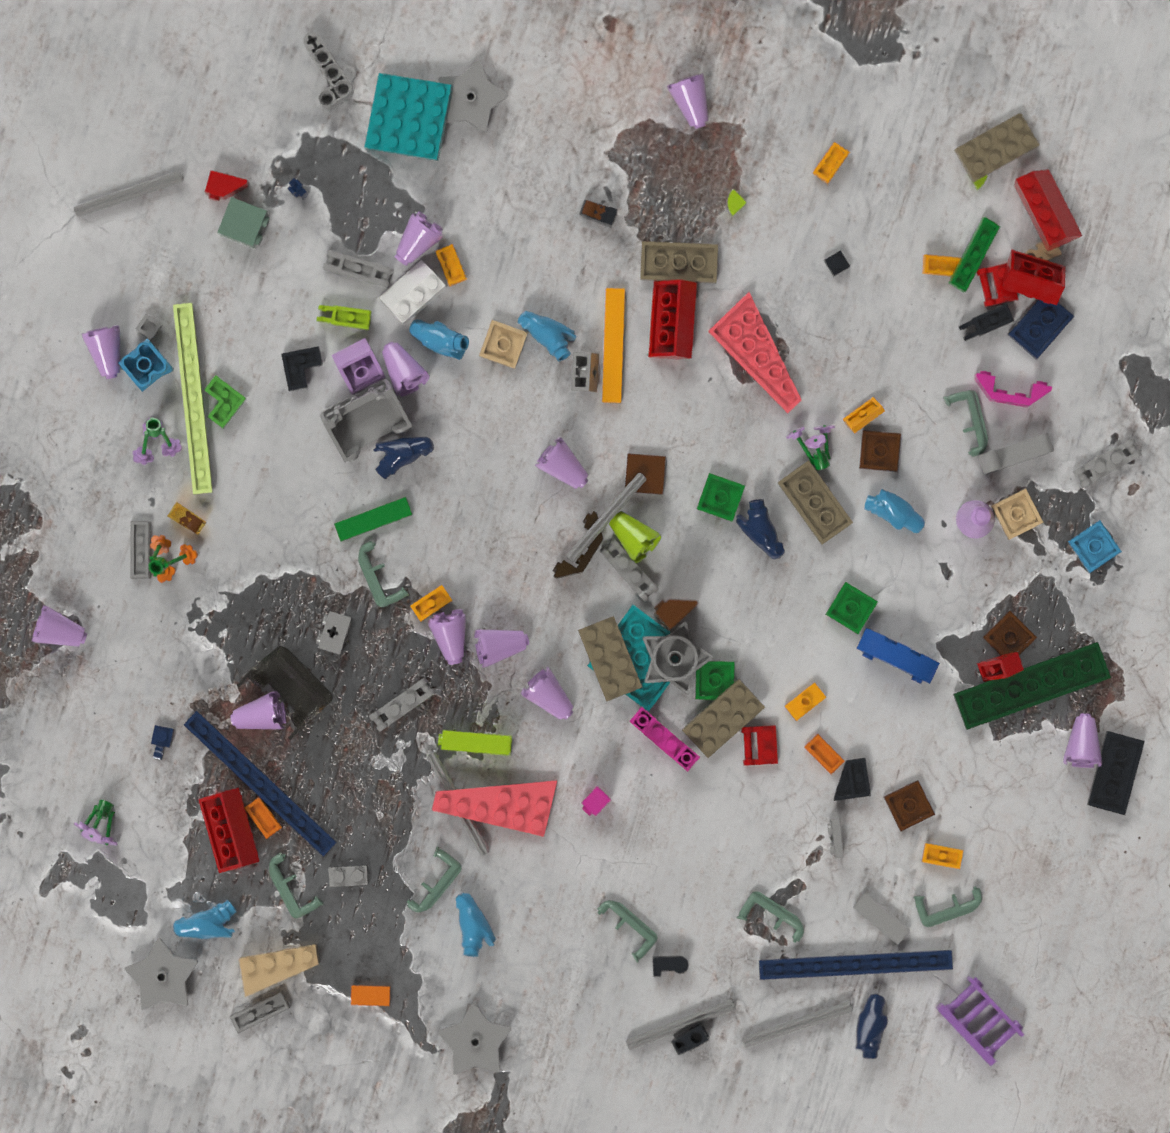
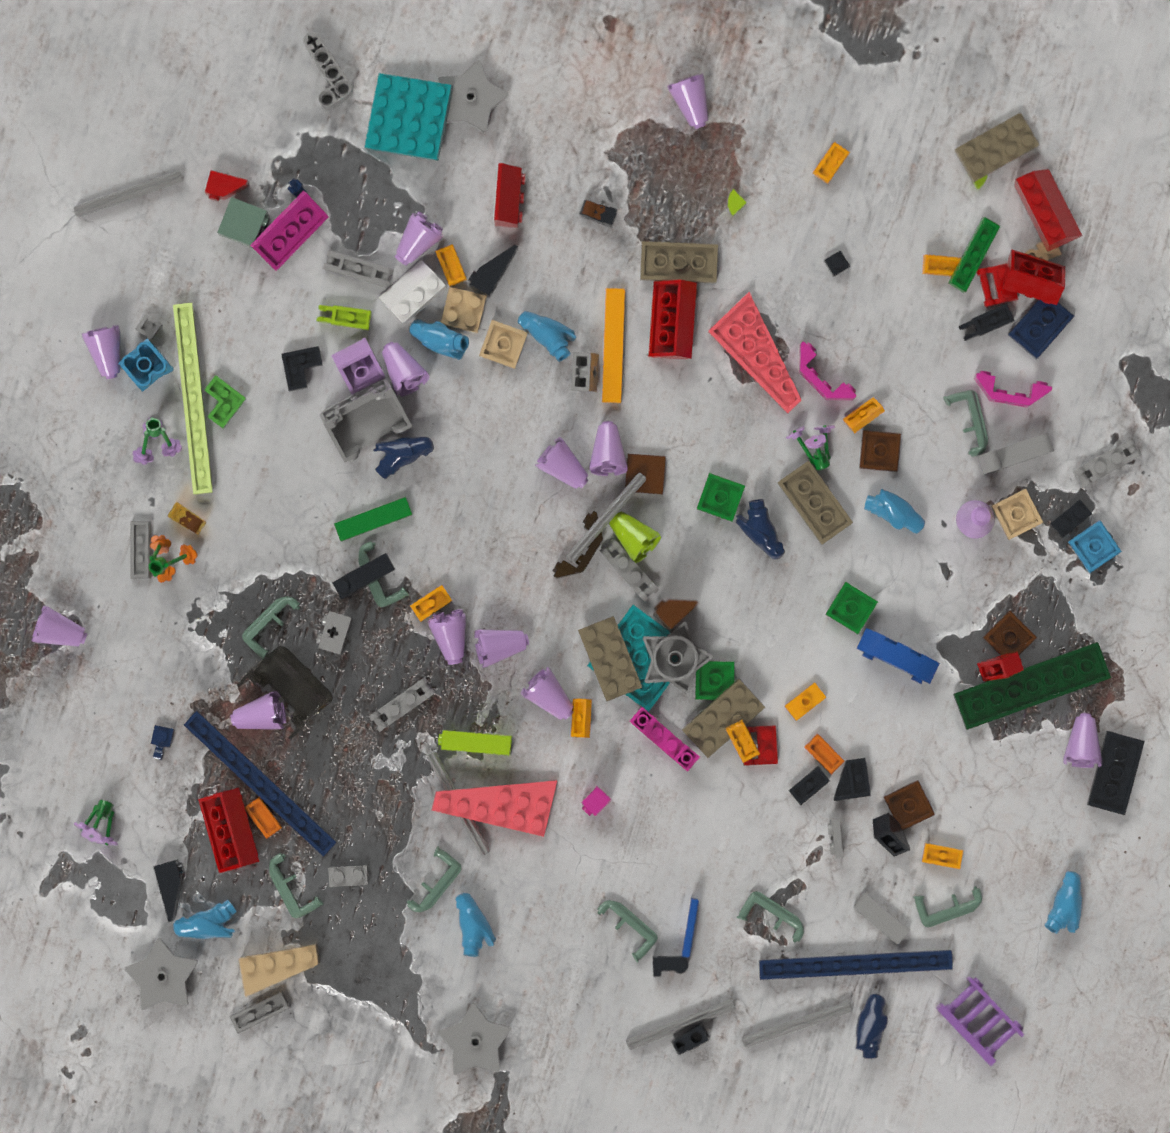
orange tile [351,985,390,1006] -> none
none -> black slope [153,859,185,922]
none -> sand green piece [242,596,300,660]
none -> dark pink plate [250,191,329,271]
none -> black slope [332,553,396,599]
none -> tan plate [441,287,487,333]
none -> black slope [468,244,518,298]
none -> red slope [494,163,526,228]
none -> light orange plate [571,698,592,738]
none -> lavender cone [589,421,628,476]
none -> blue tile [682,898,699,958]
none -> light orange plate [725,720,760,763]
none -> black plate [788,766,830,805]
none -> dark pink slope [799,341,857,400]
none -> black slope [873,813,910,857]
none -> dark azure animal [1044,871,1082,934]
none -> black plate [1050,499,1092,538]

